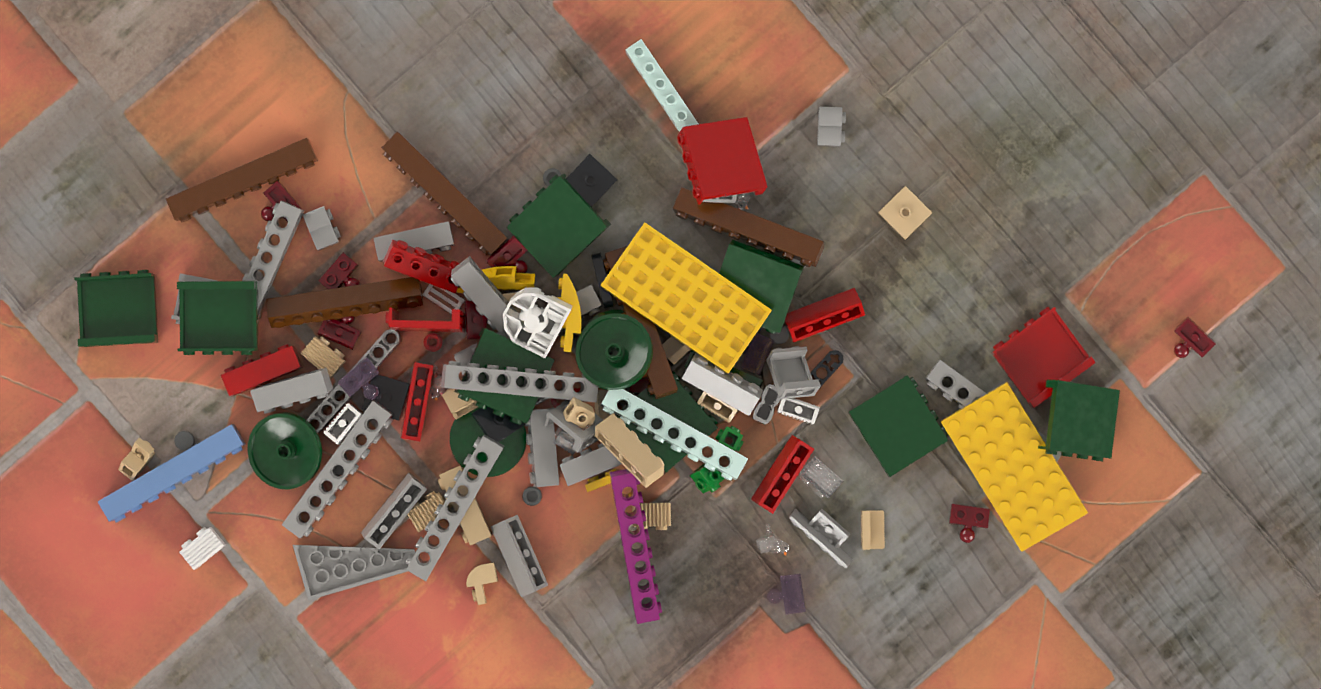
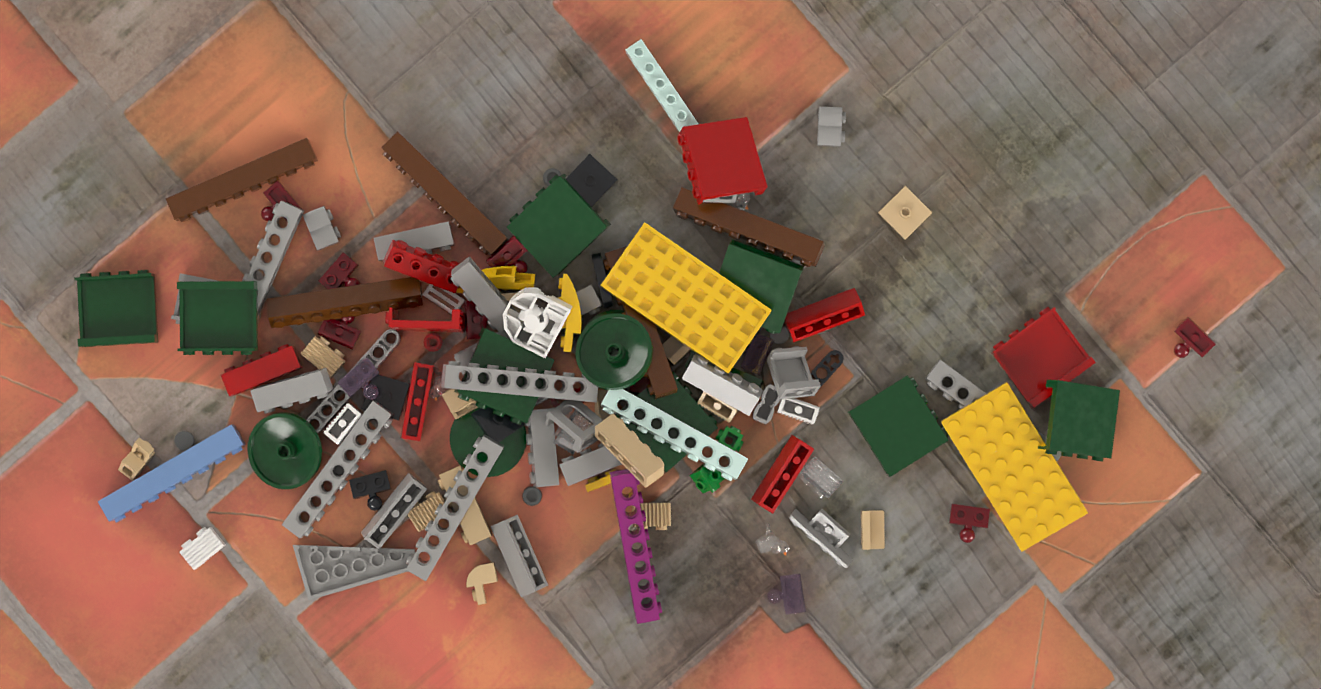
tan brick [563,397,595,429] -> none
none -> black plate [349,470,391,511]

